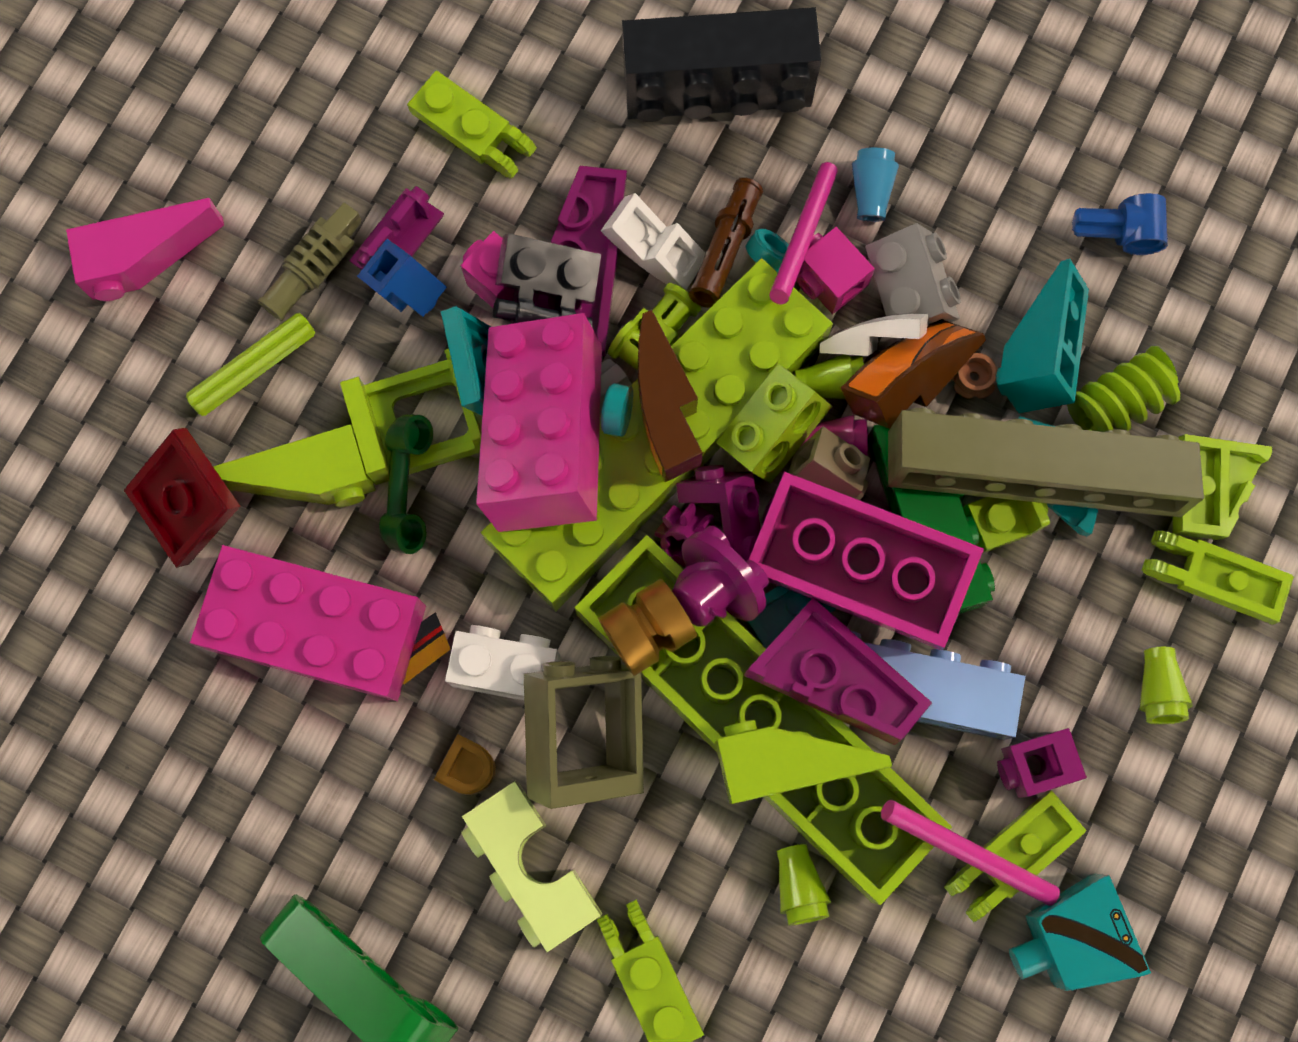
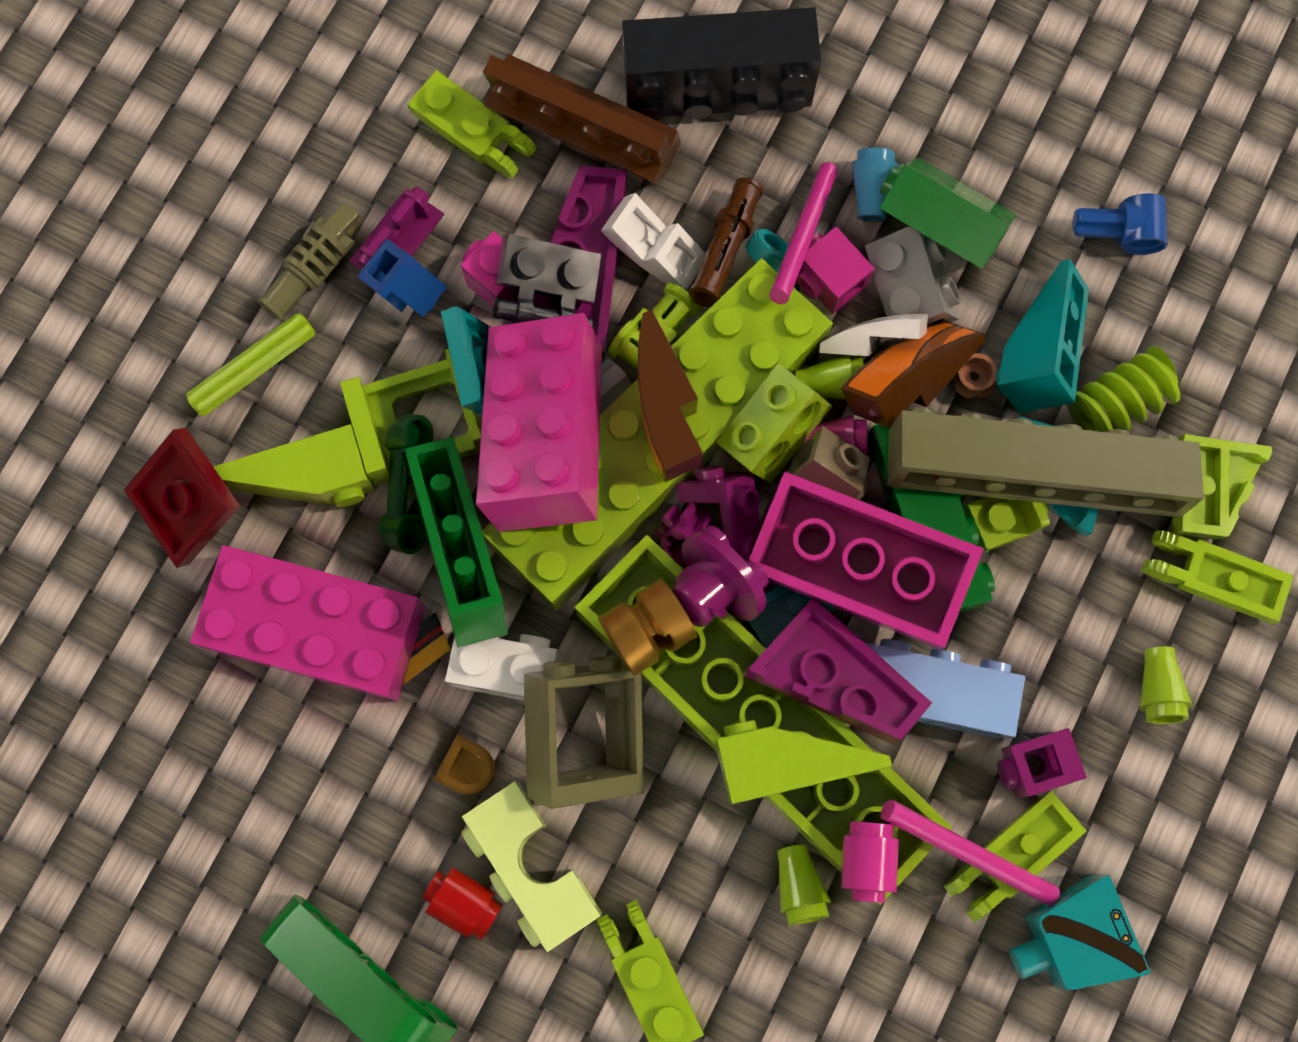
dark pink slope [66,198,224,301] -> none
teal tile [601,383,633,437] -> none
none -> green brick [405,437,508,648]
none -> red brick [422,867,503,941]
none -> reddish brown brick [483,54,681,184]
none -> dark pink brick [841,822,899,903]
none -> green brick [880,158,1017,269]

